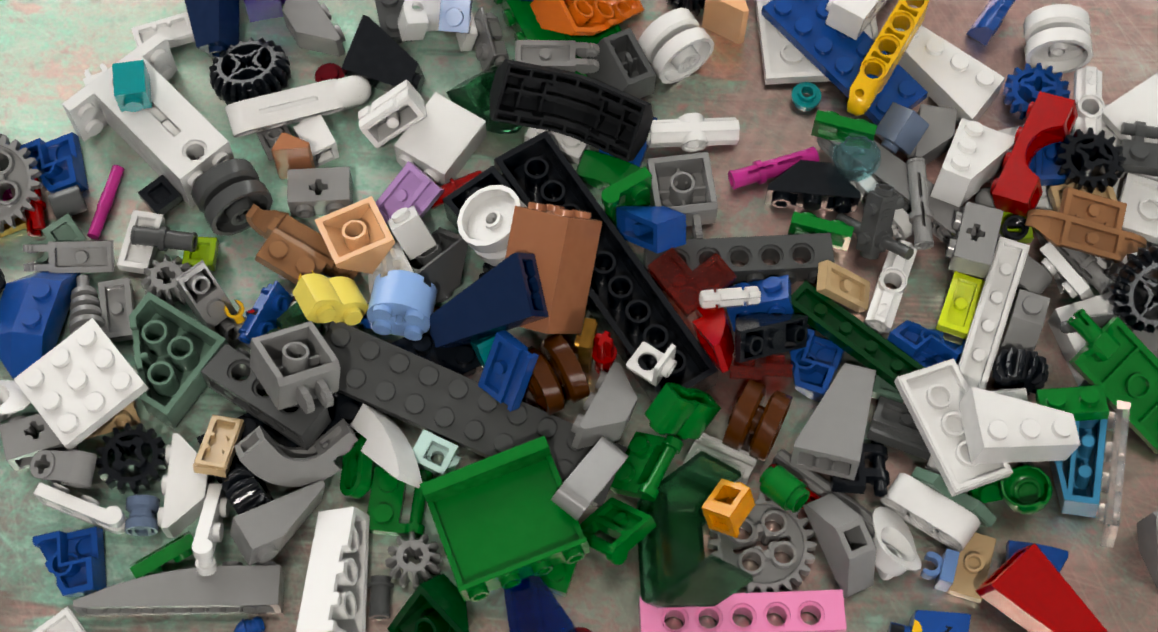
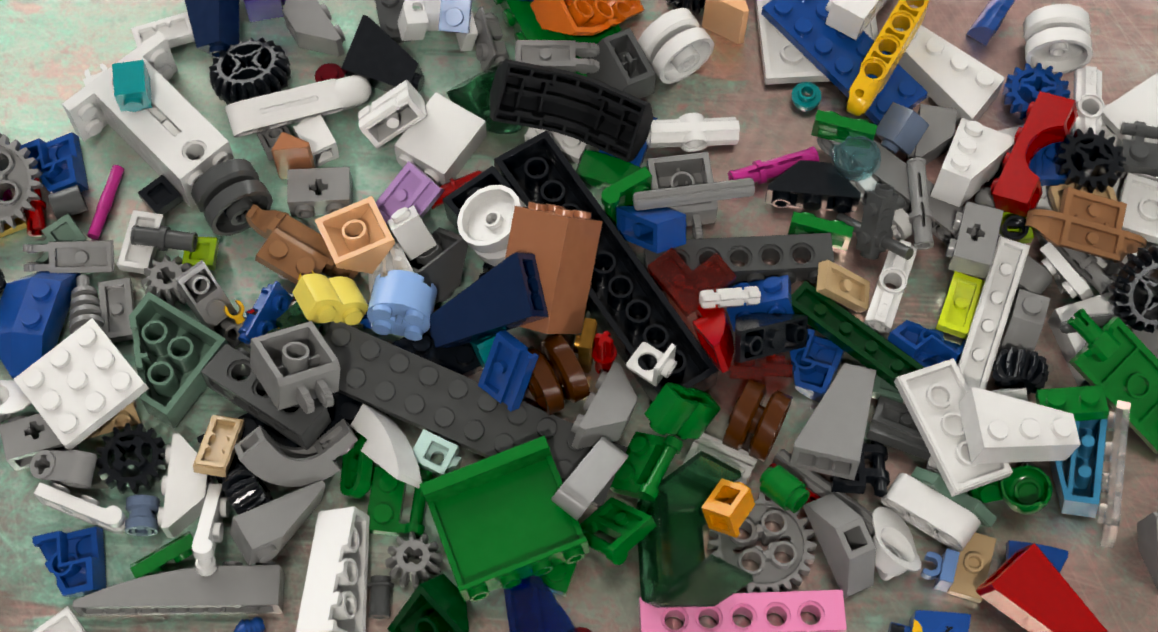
none -> light grey axle [633,178,755,211]

